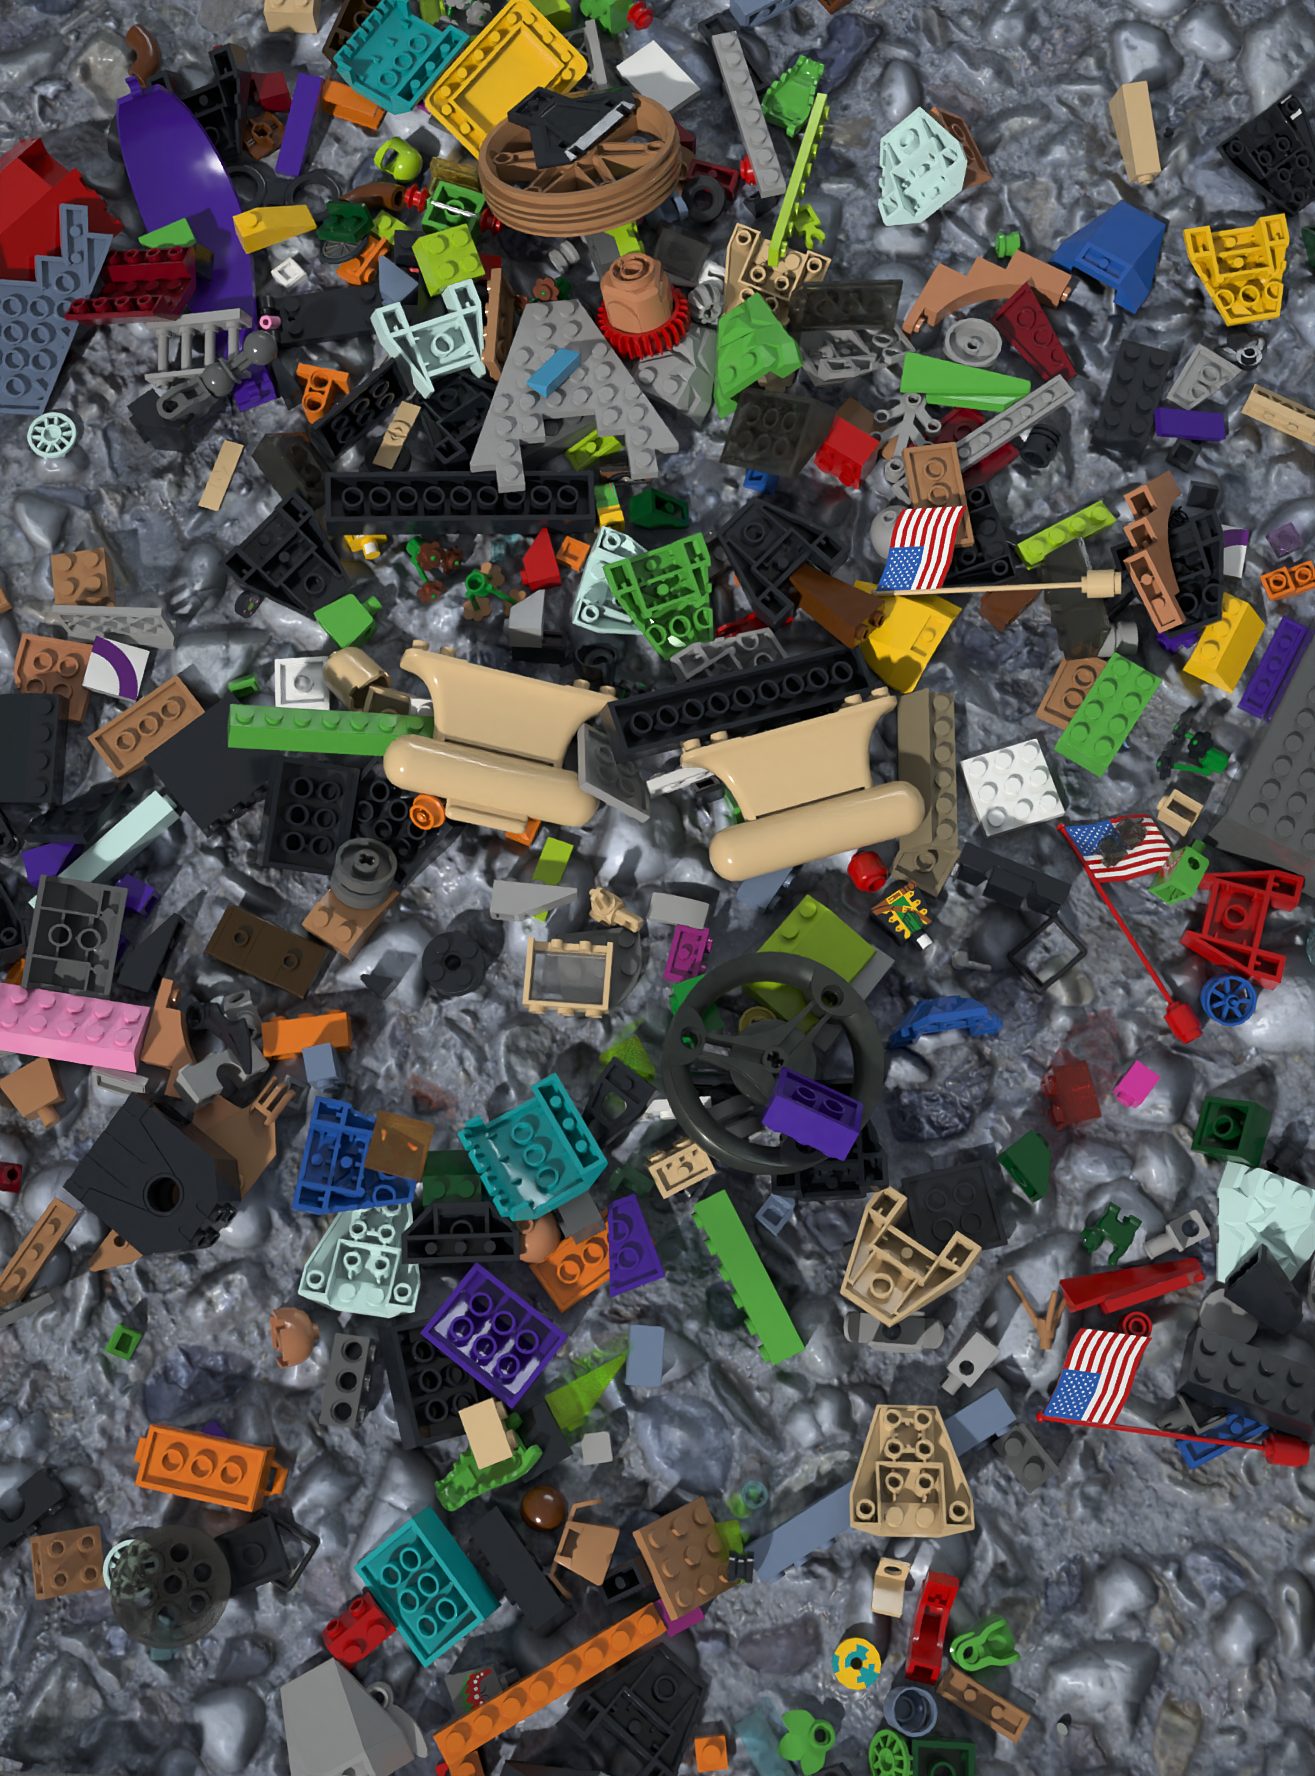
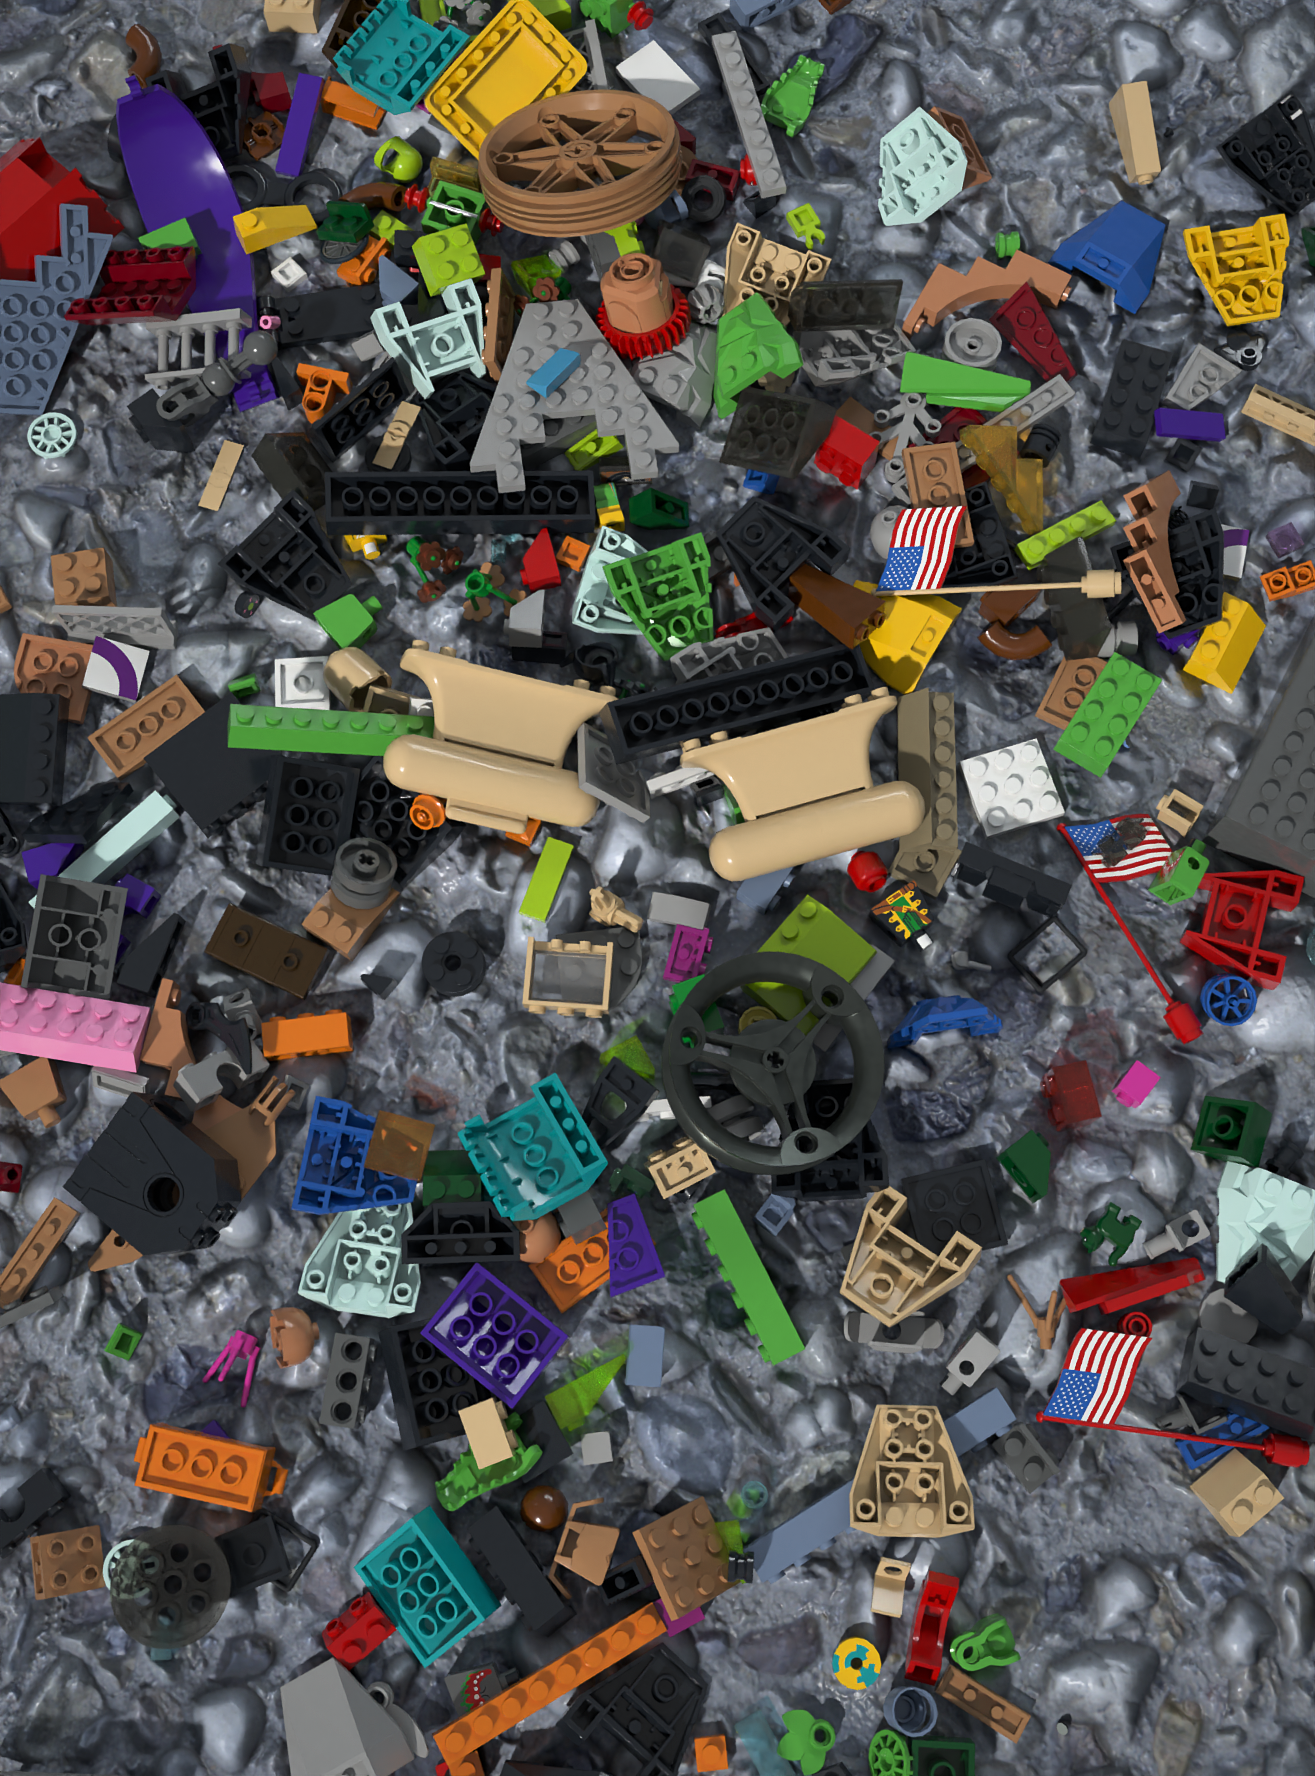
black slope [192,243,214,283] -> none
sand blue brick [302,1042,346,1094] -> none
light grey slope [490,877,579,922] -> none
black plate [507,85,636,170] -> none
dark purple slope [761,1066,863,1161] -> none
lime plate [768,93,830,267] -> none
plant [1156,718,1229,780] -> none
dark purple tile [1237,616,1308,719] -> none
none -> dark pink plant [202,1330,261,1408]
none -> light grey slope [351,329,385,363]
none -> clear neon green slope [510,255,562,298]
none -> clear yellow slope [960,425,1043,535]
none -> reddish brown cylinder [977,621,1053,661]
none -> tan slope [1189,1448,1284,1537]

